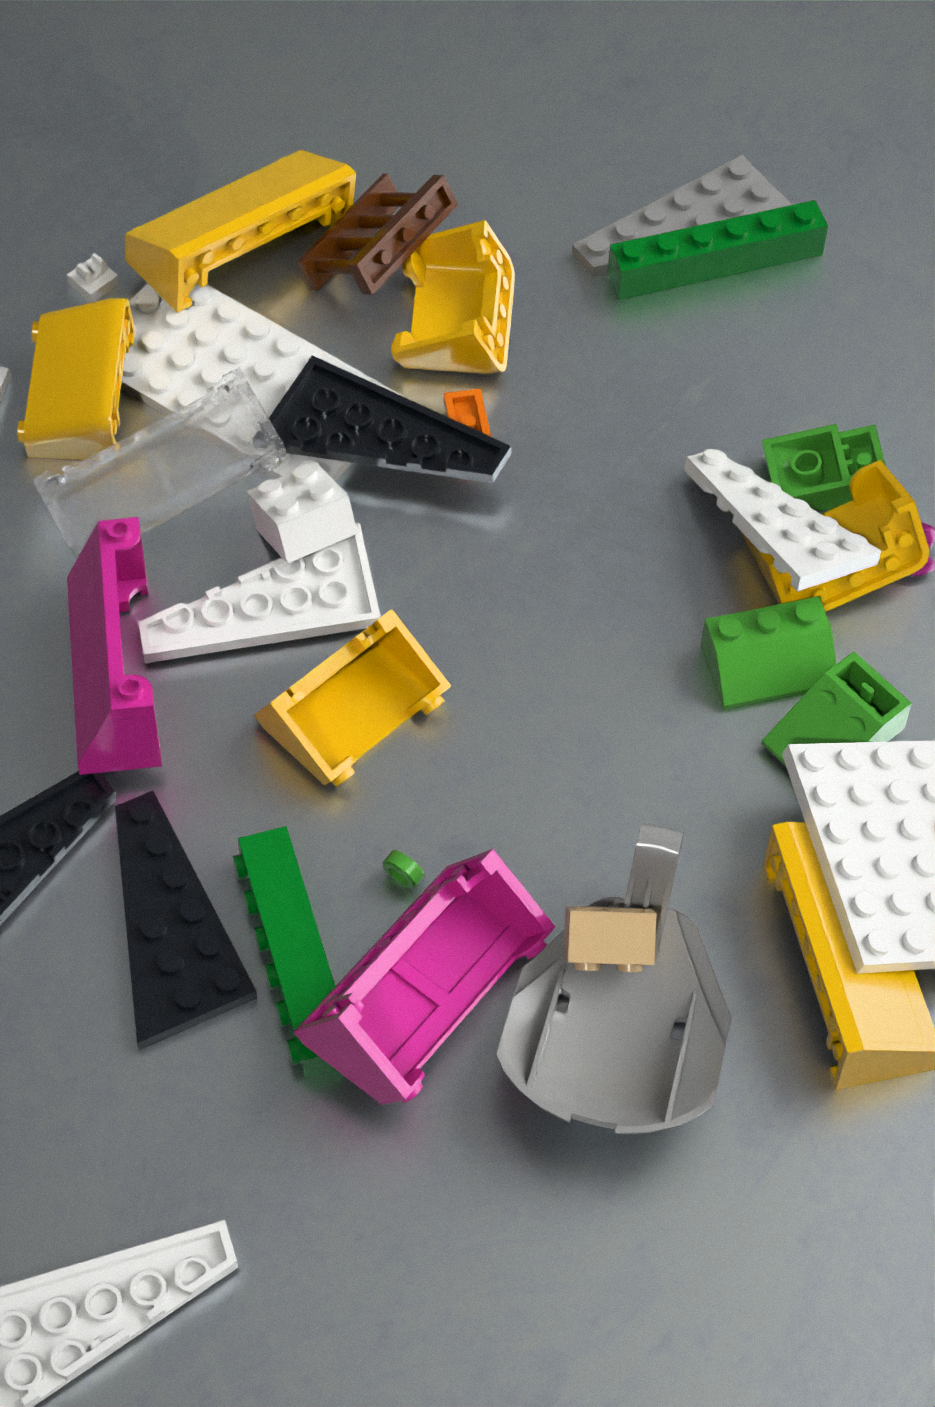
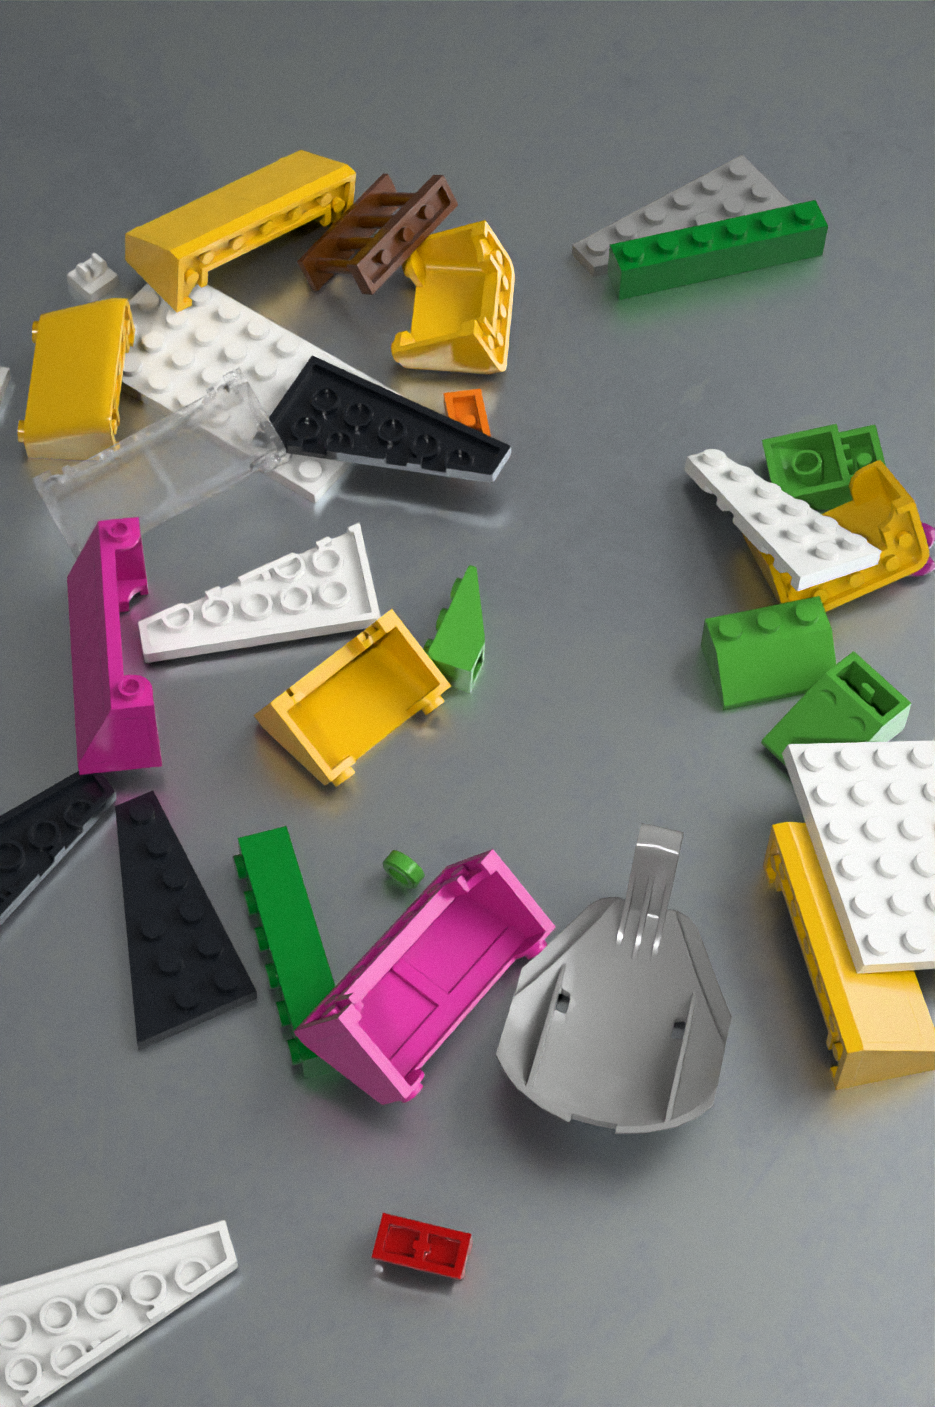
white brick [246,462,357,564] -> none
tan brick [563,906,657,972] -> none
none -> red hinge [371,1213,473,1280]
none -> bright green slope [423,565,485,694]

